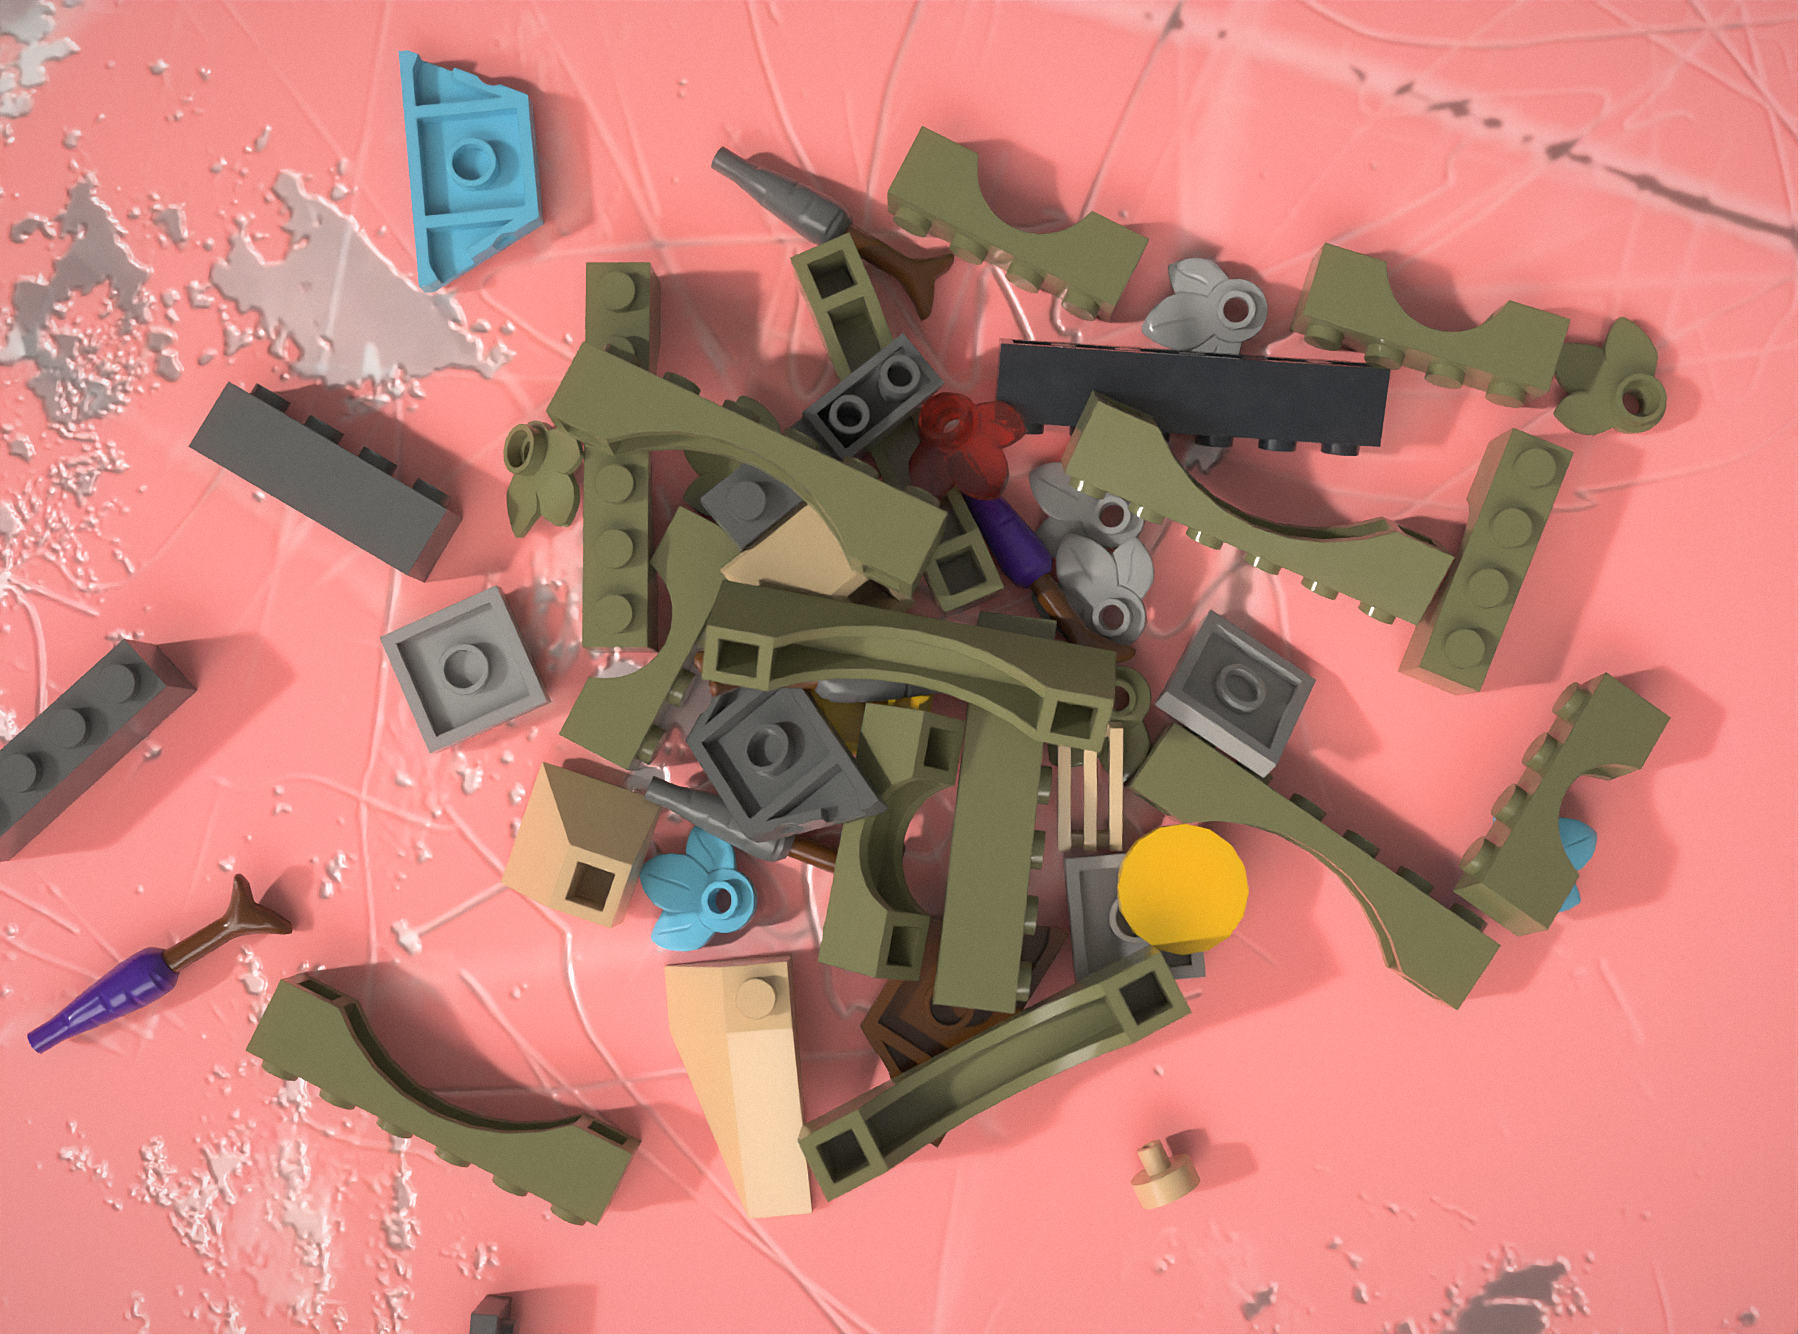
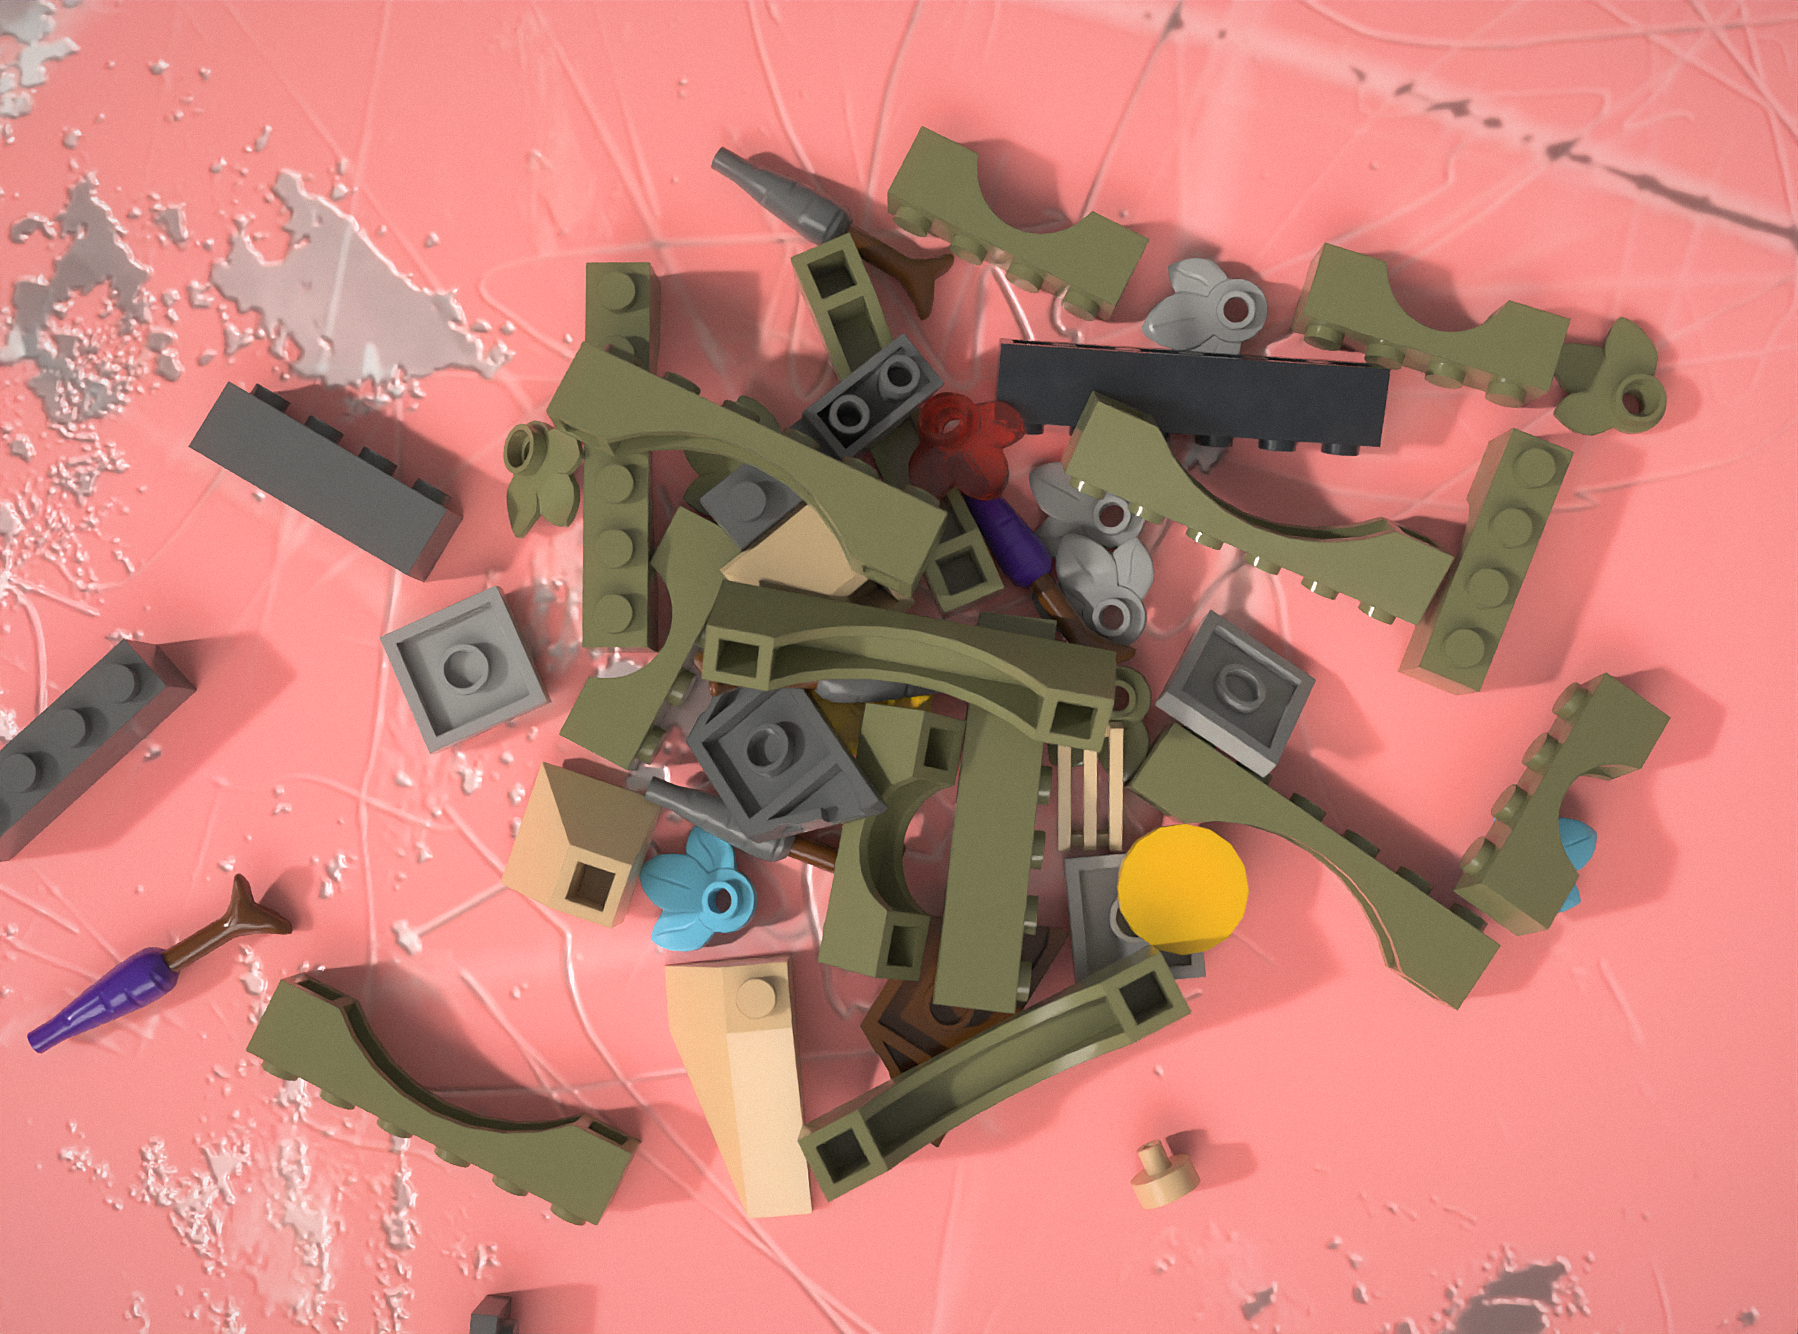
medium azure wing [398,50,544,293] -> none

